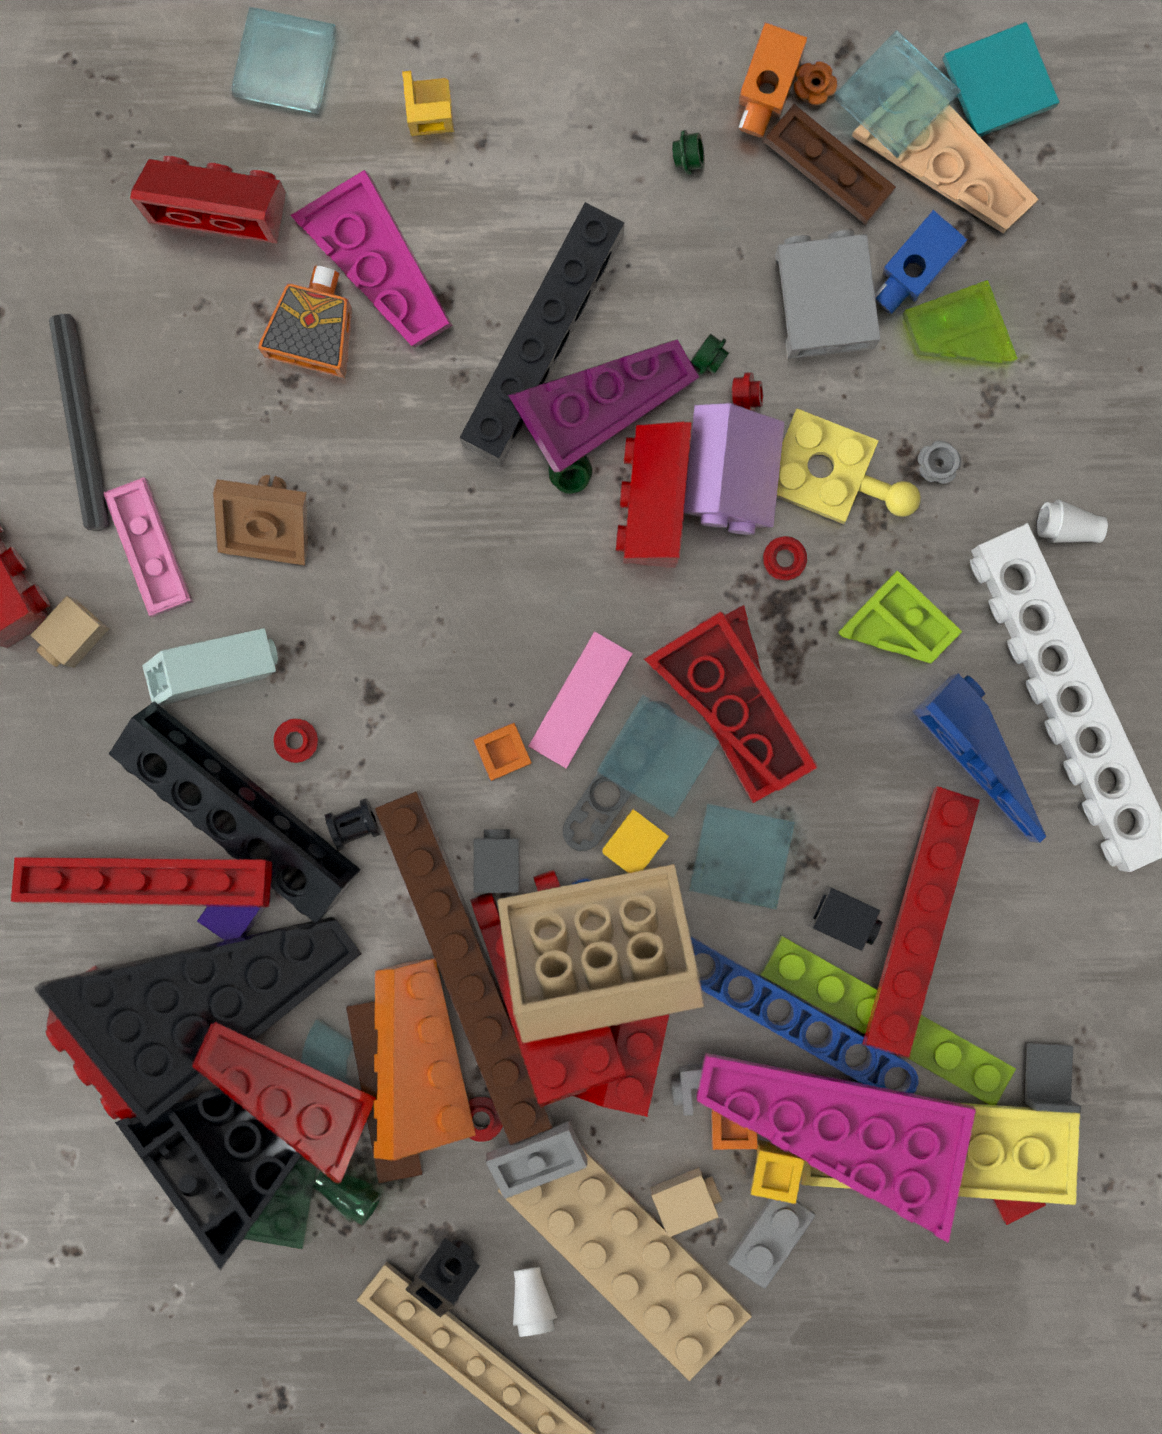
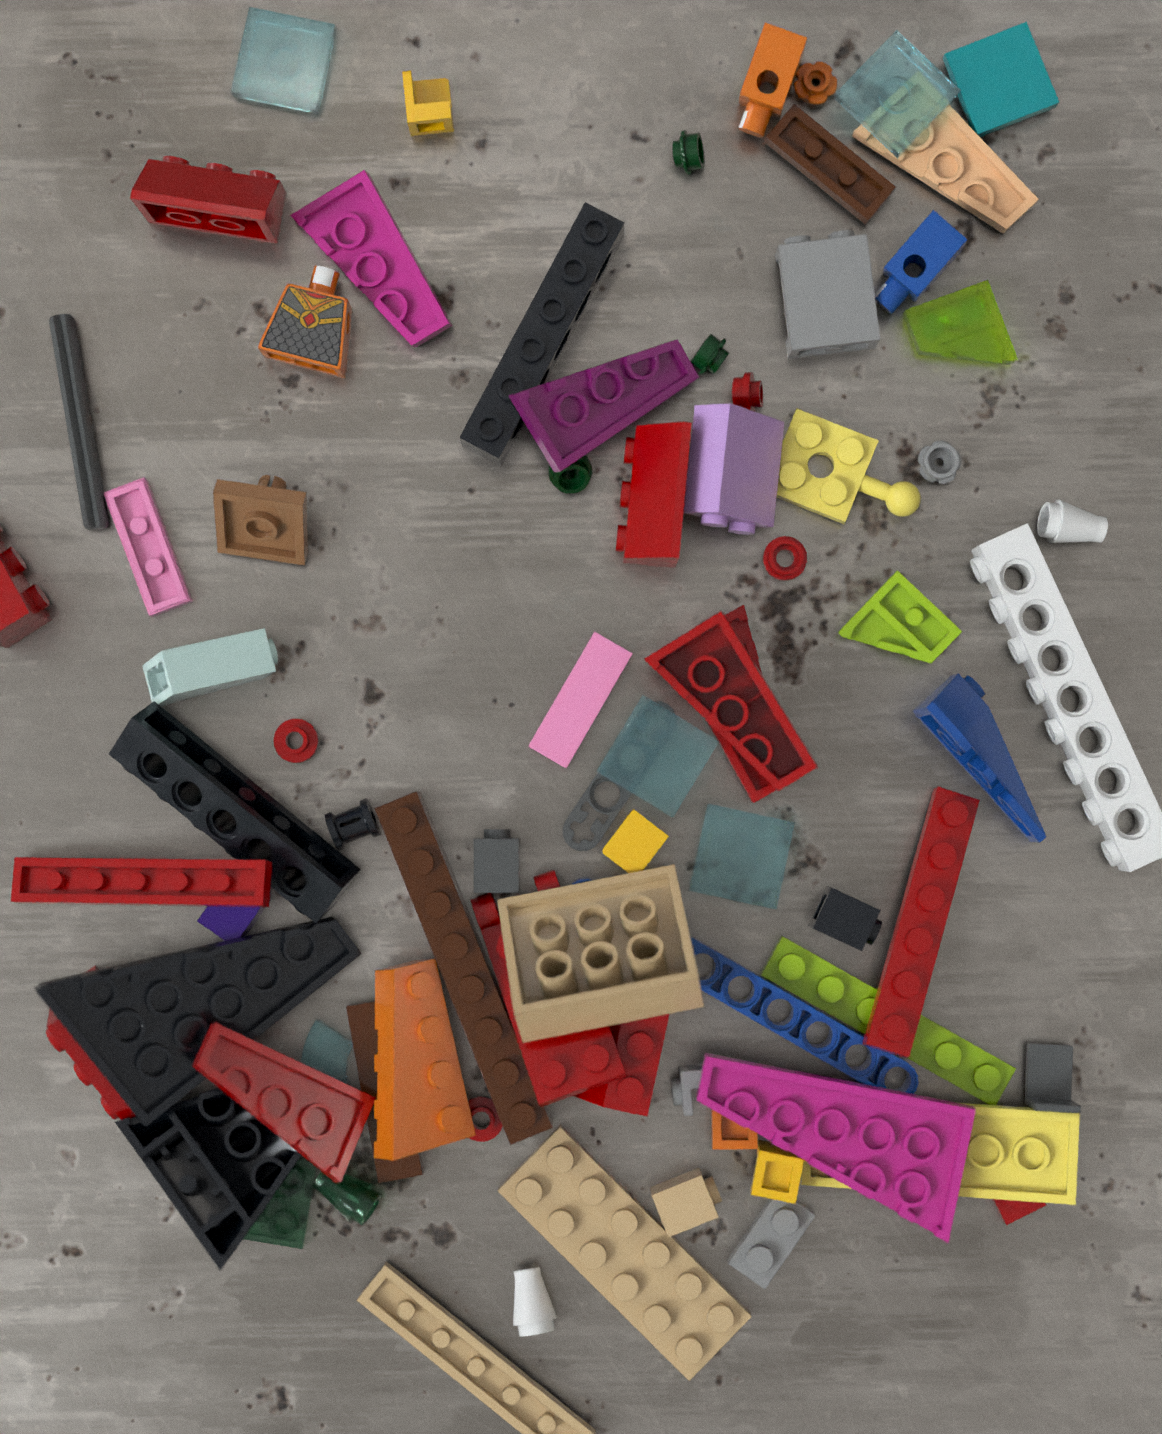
tan brick [30,596,109,668] -> none
black brick [405,1238,480,1318] -> none
orange plate [473,723,532,781] -> none
light grey plate [486,1121,587,1199] -> none

